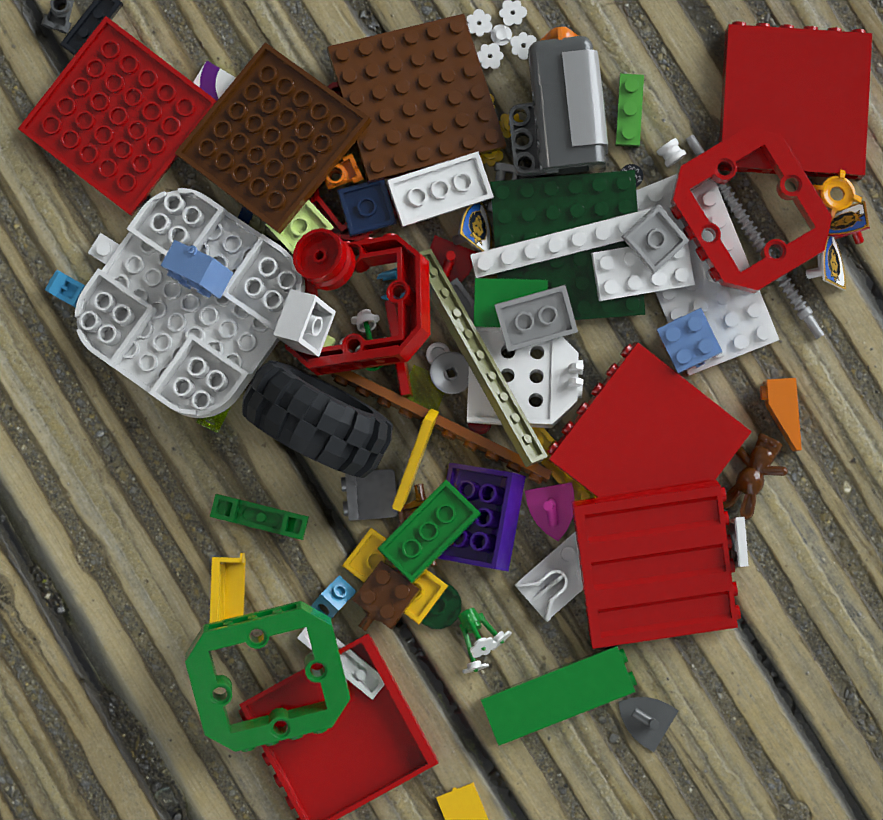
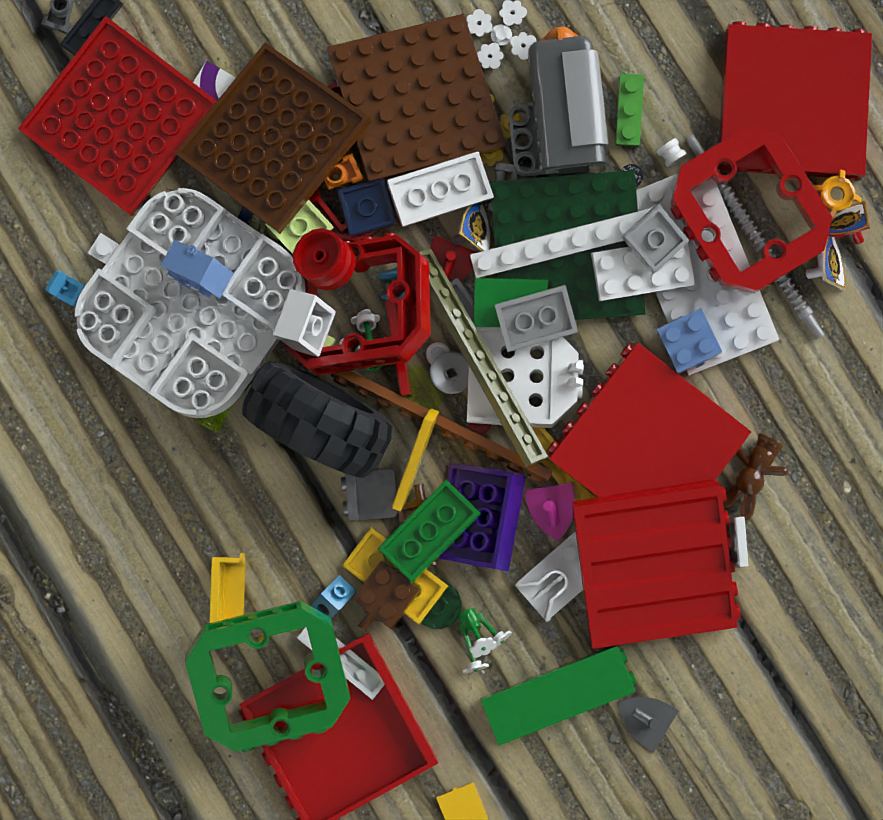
green slope [210,494,309,540] -> none
orange slope [760,378,802,452] -> none

